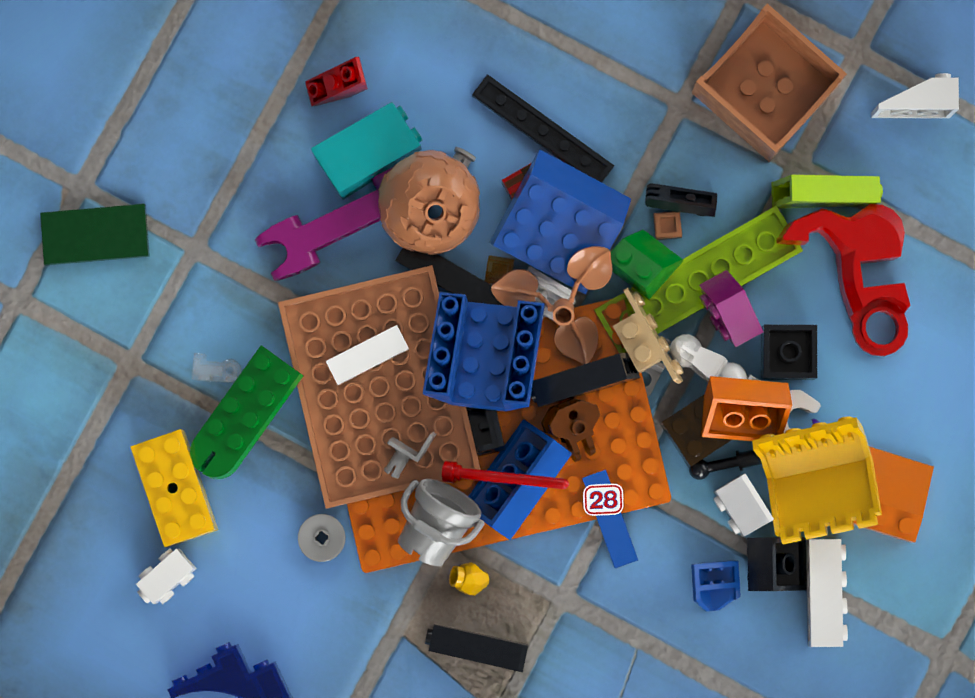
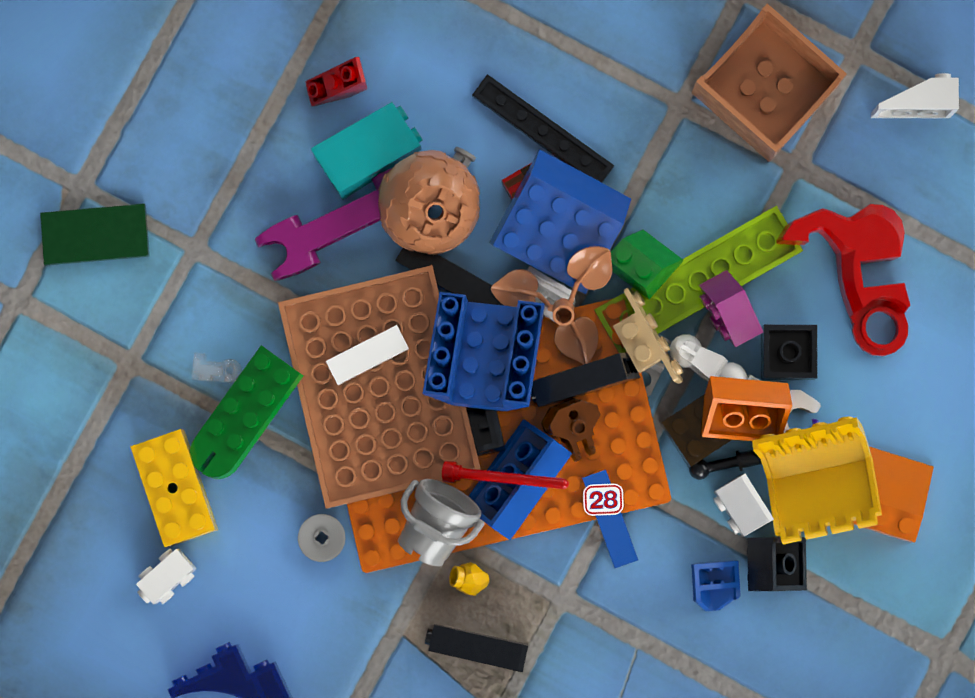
light grey bracket [384,432,437,479] -> none
clear orange slope [485,255,515,284] -> none
black hinge [645,183,717,217] -> none
nougat tile [653,212,682,240] -> none
lime slope [771,175,883,208] -> none
white brick [806,539,848,647] -> none

